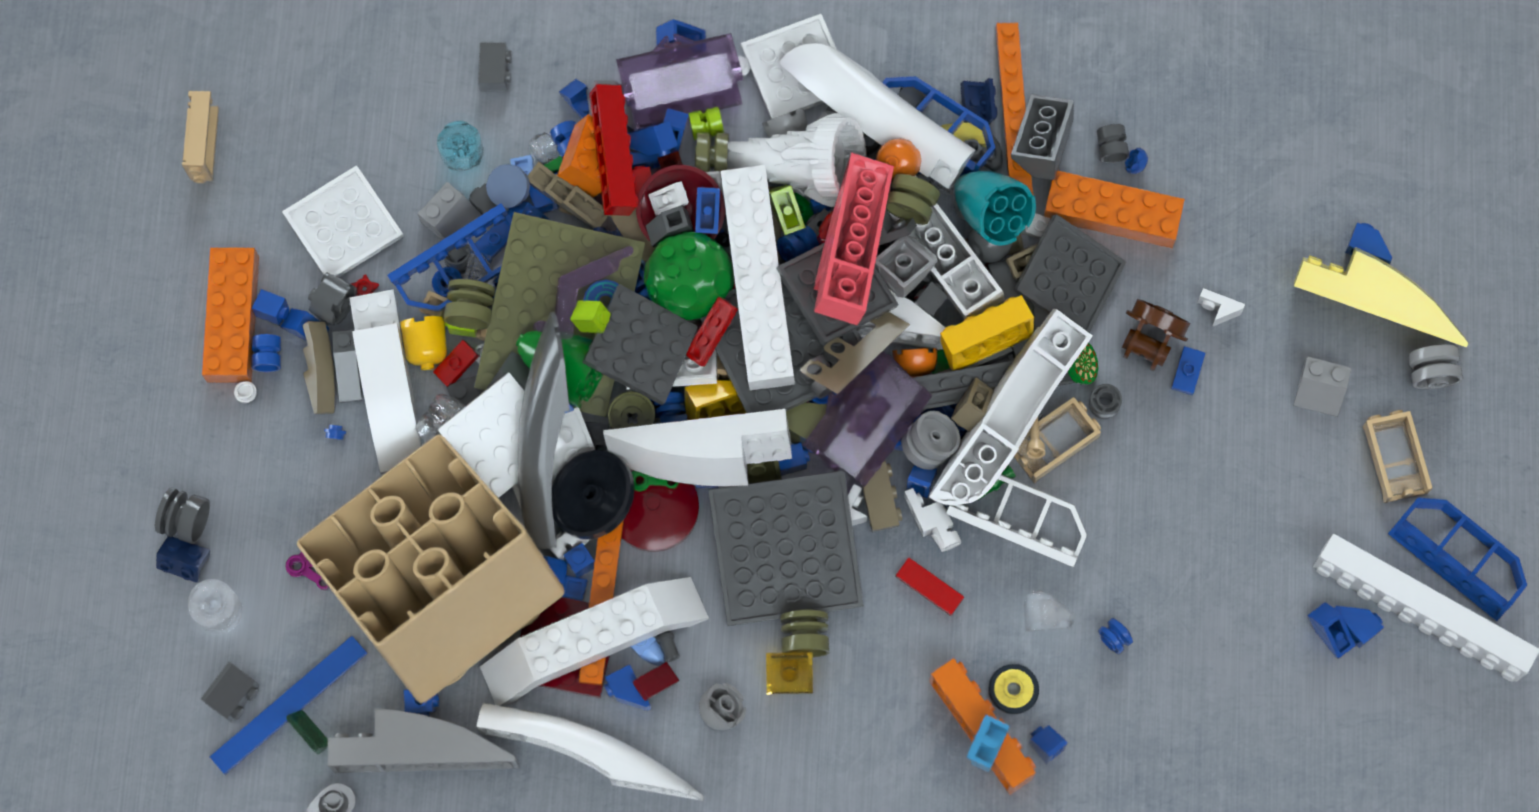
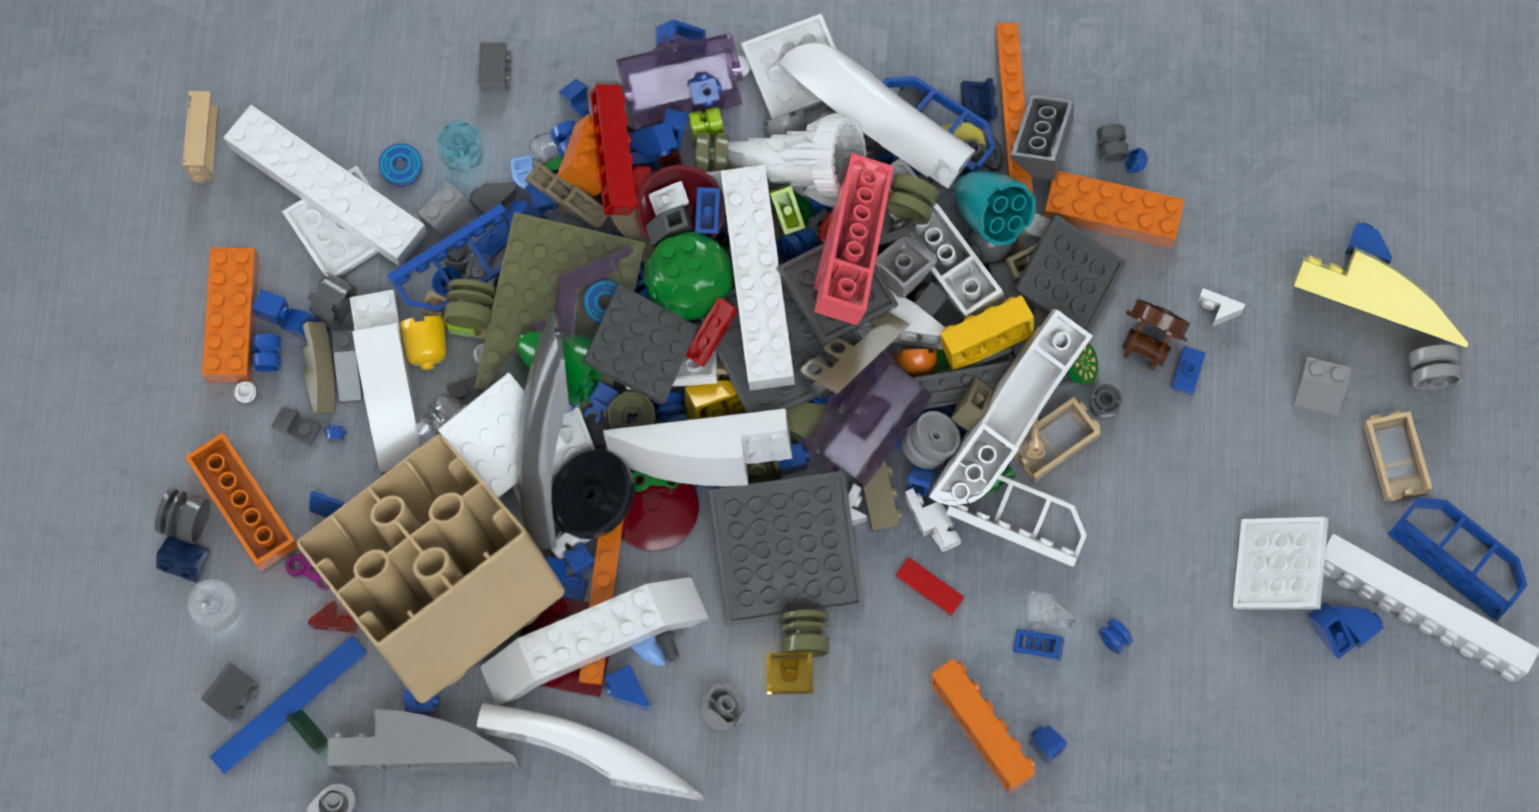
red plate [351,274,379,296] -> none
red plate [433,340,480,387] -> none
sand blue tile [486,164,530,209] -> none
lime brick [570,300,611,333] -> none
dark red tile [632,662,680,701] -> none
orange cylinder [876,138,922,182] -> none
dark azure window [966,715,1010,773] -> none
wheel [988,664,1039,714] -> none
none -> orange brick [185,432,298,572]
none -> white brick [223,105,427,267]
none -> dark grey slope [271,407,322,447]
none -> clear red slope [308,600,358,634]
none -> blue slope [309,491,346,518]
none -> blue tile [378,143,423,186]
none -> blue plate [584,380,620,423]
none -> brick [688,73,722,106]
none -> blue slope [1013,629,1065,661]
none -> white plate [1233,517,1328,610]

